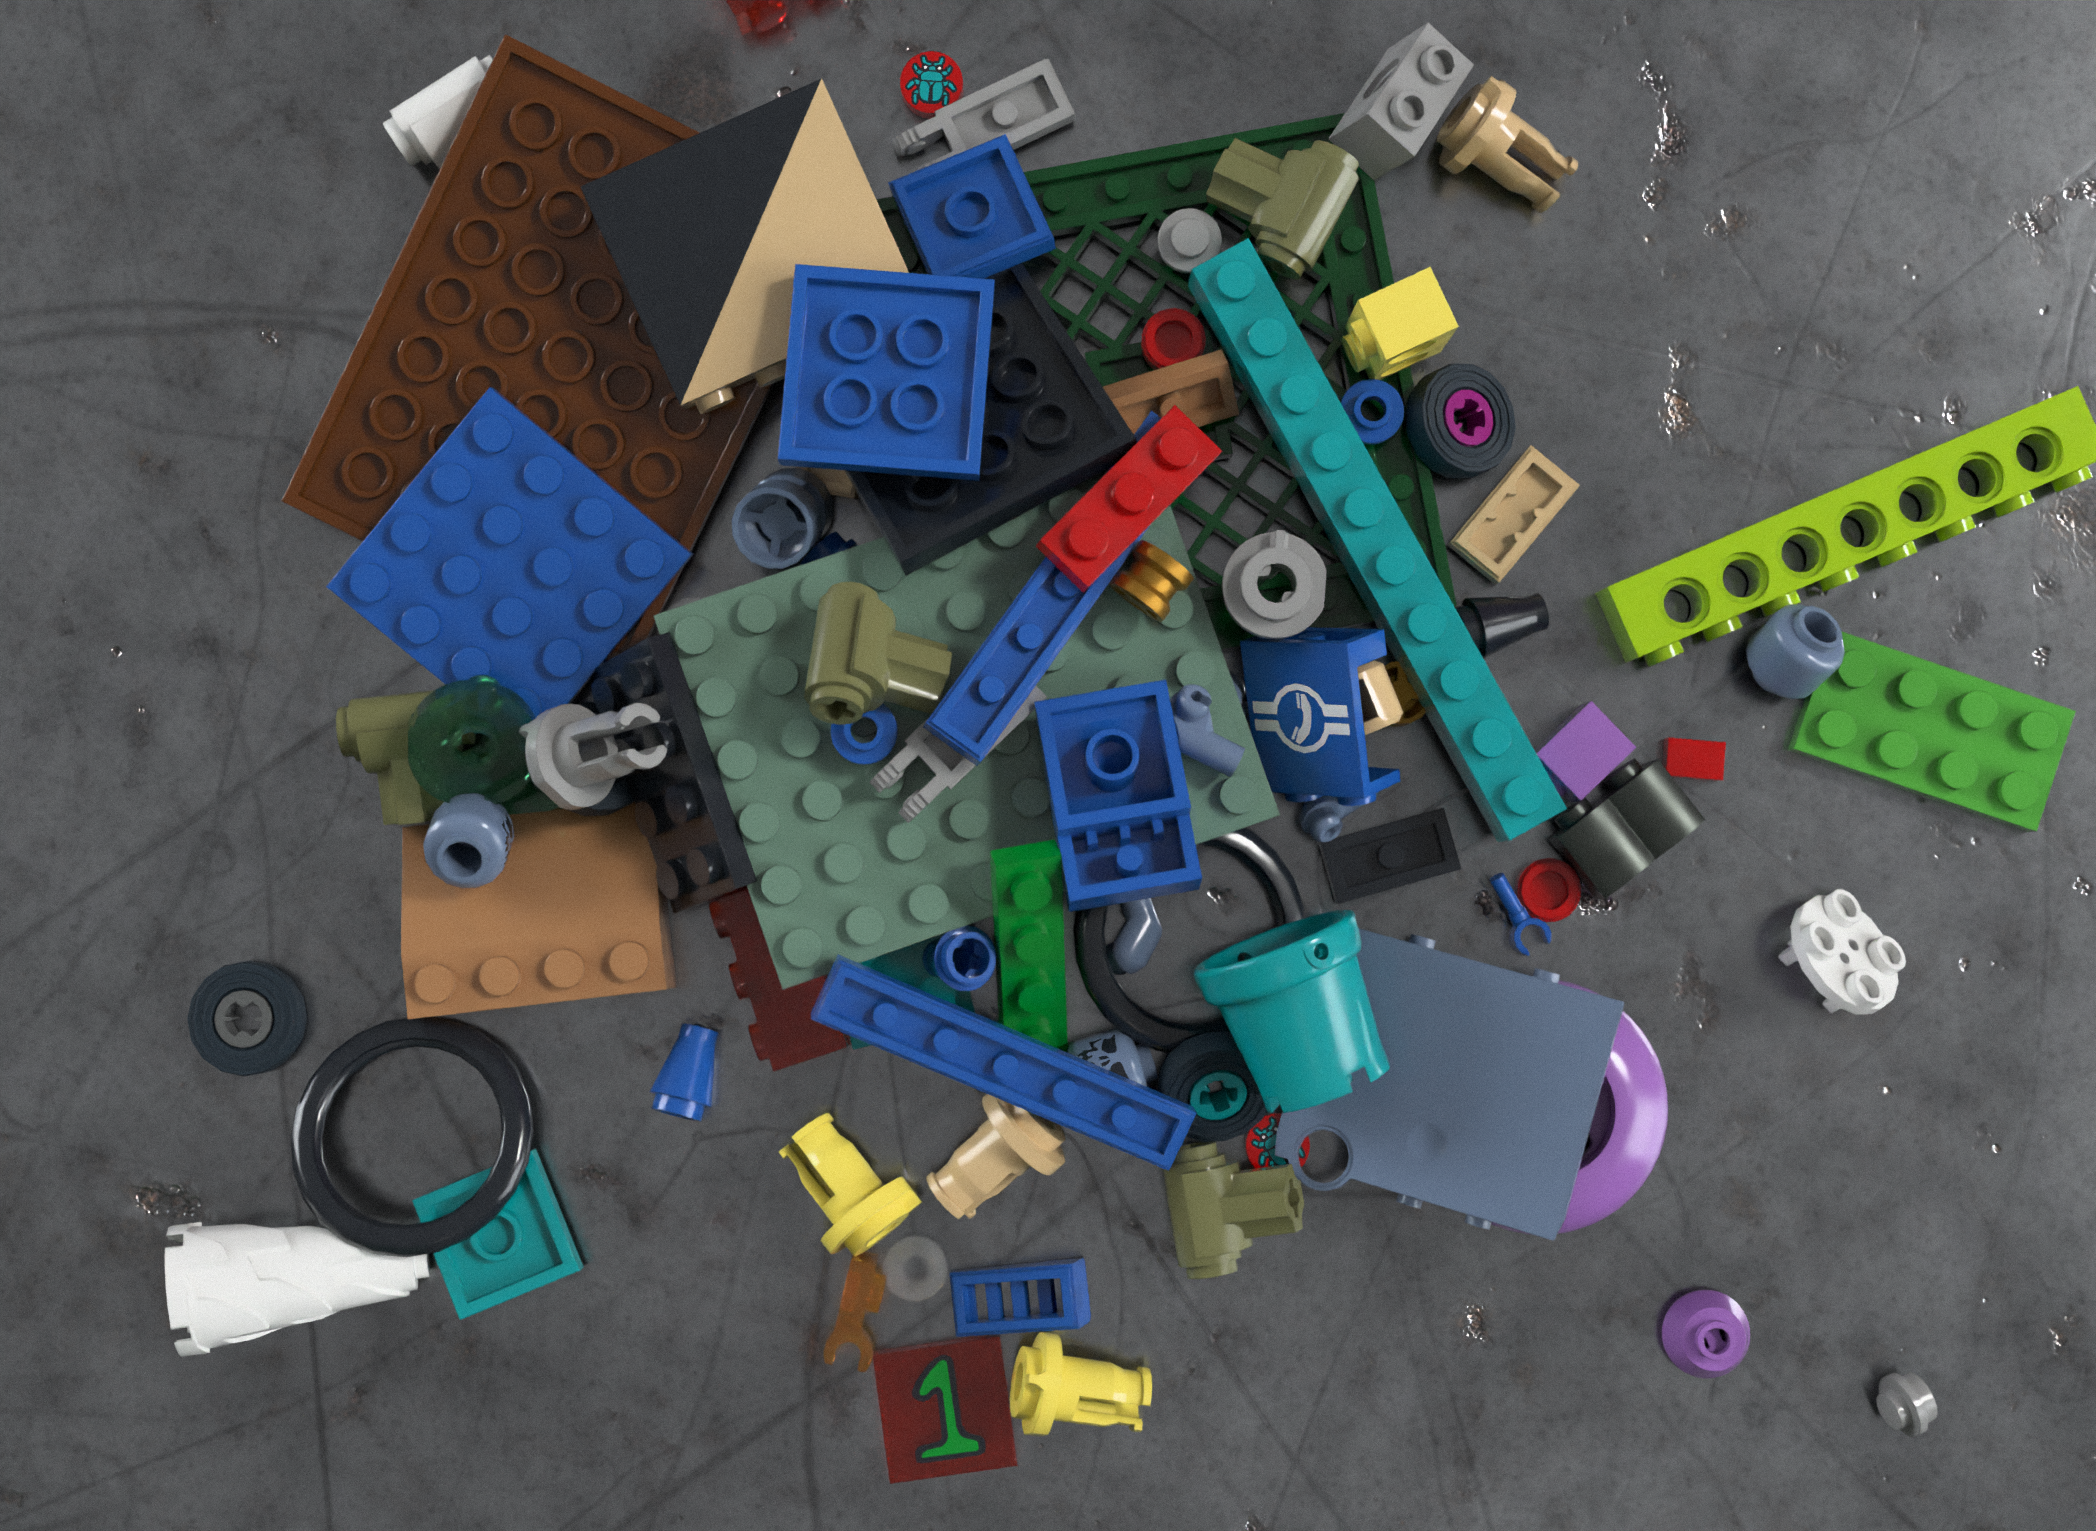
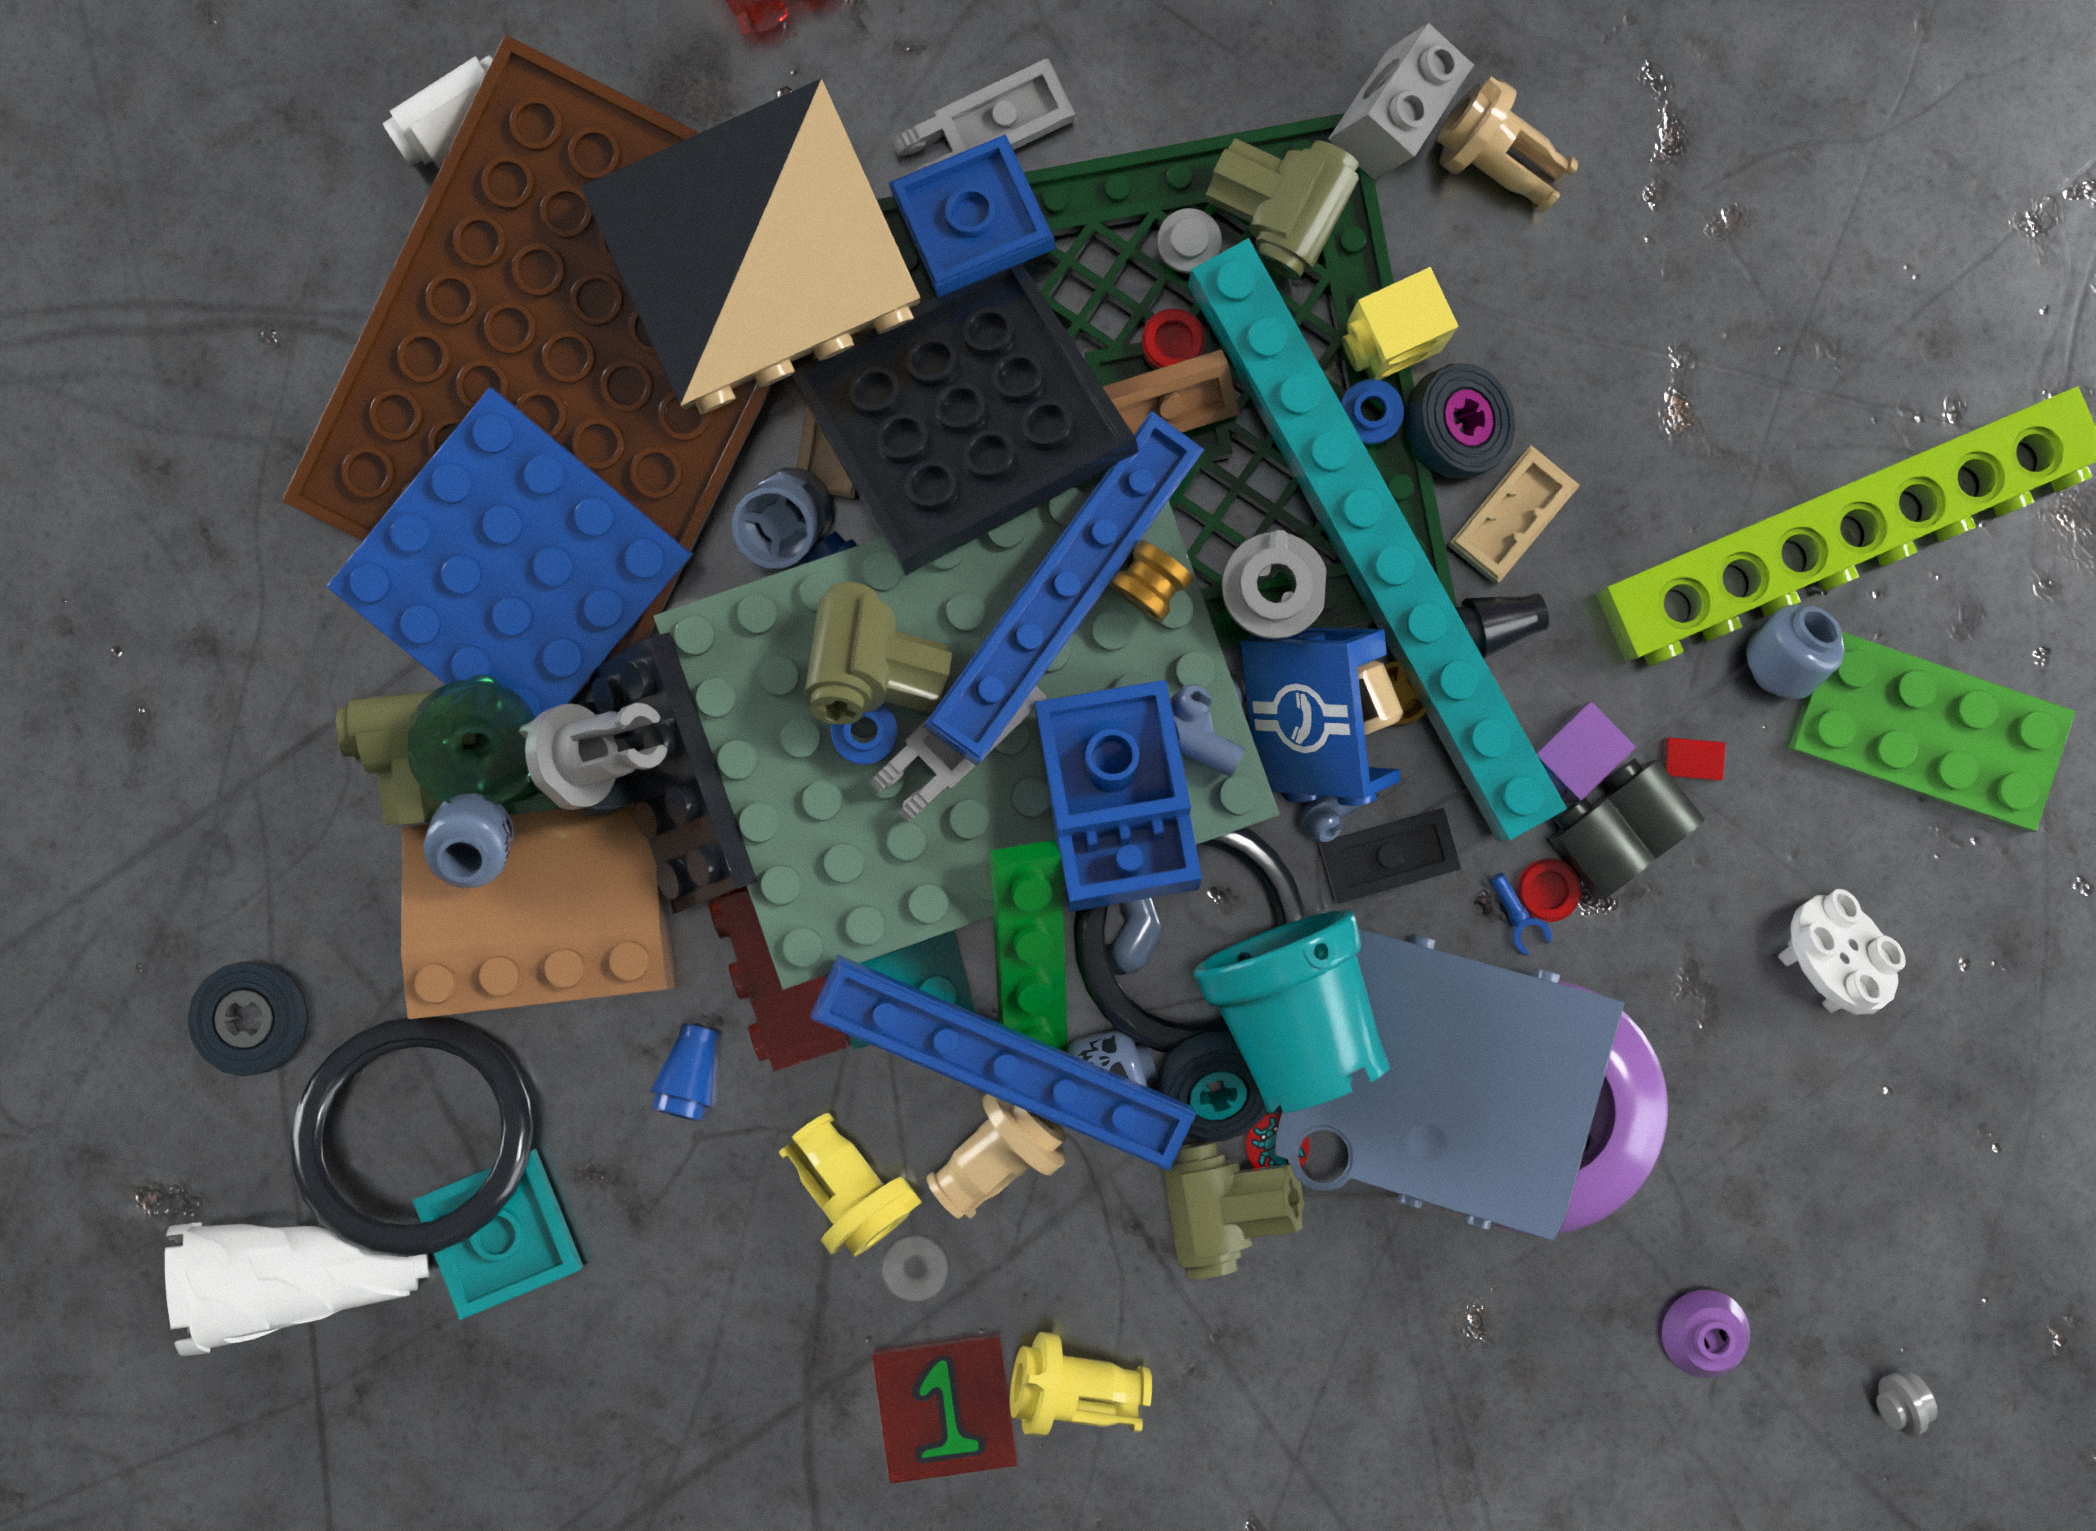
blue plate [778,264,995,481] -> none
clear orange plate [824,1252,887,1373] -> none
tile [900,51,964,119] -> none
blue cone [922,925,996,991] -> none
blue slope [949,1258,1091,1337] -> none
red plate [1036,405,1222,593] -> none

